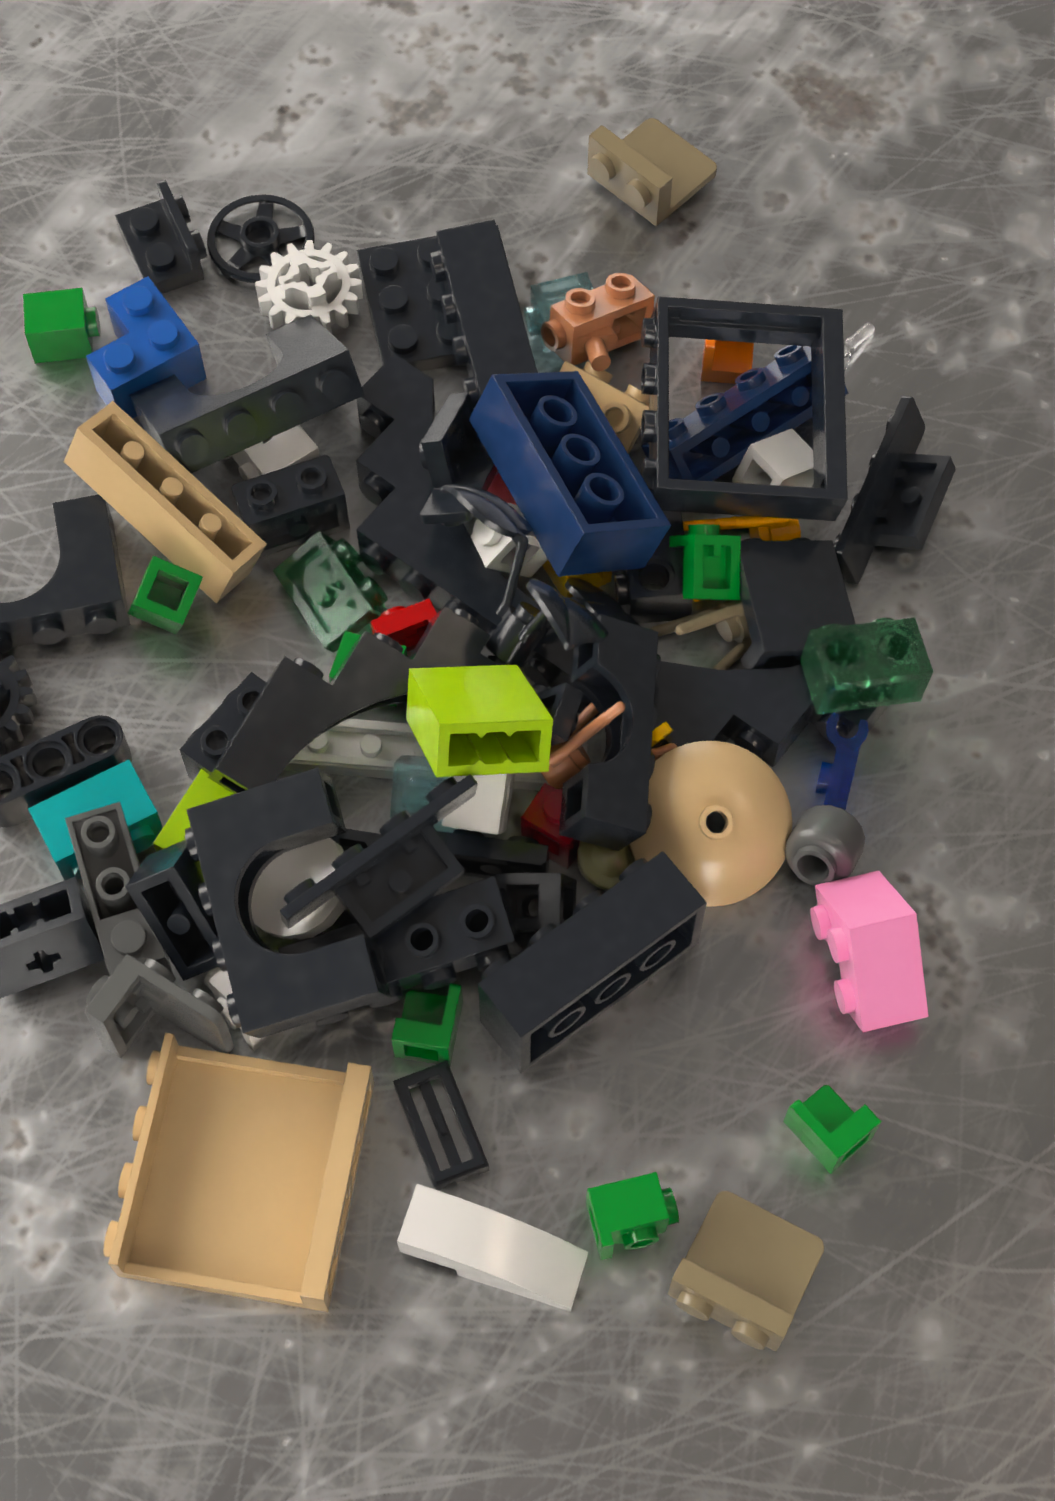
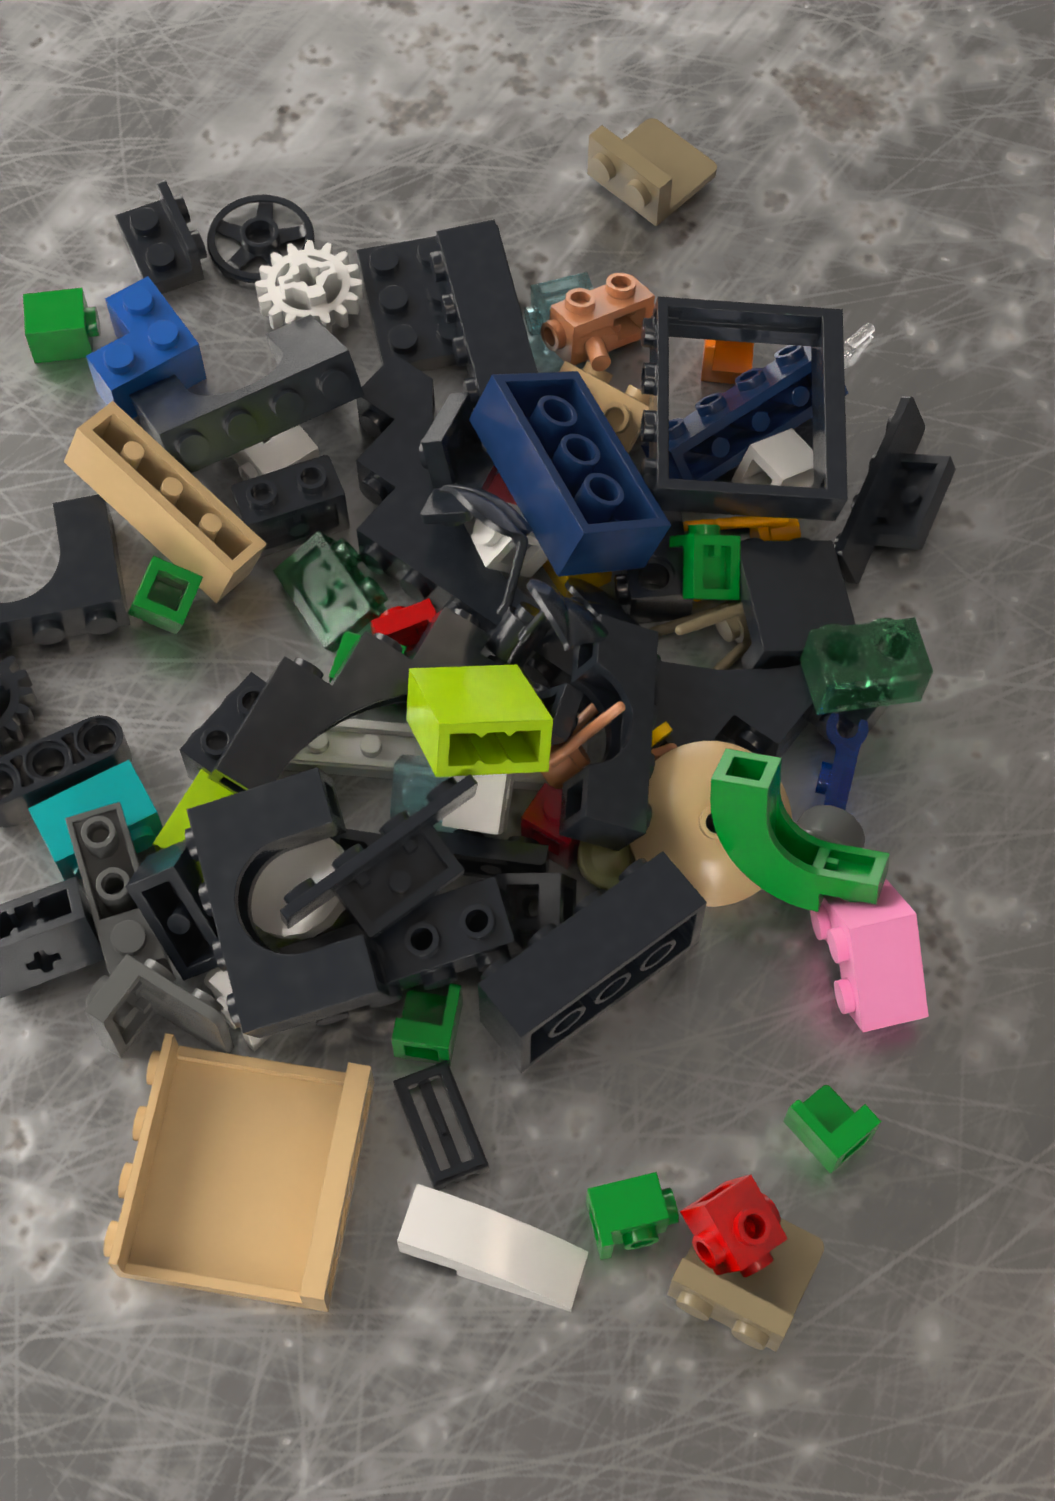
none -> red brick [680,1174,788,1278]
none -> green arch [710,748,890,912]

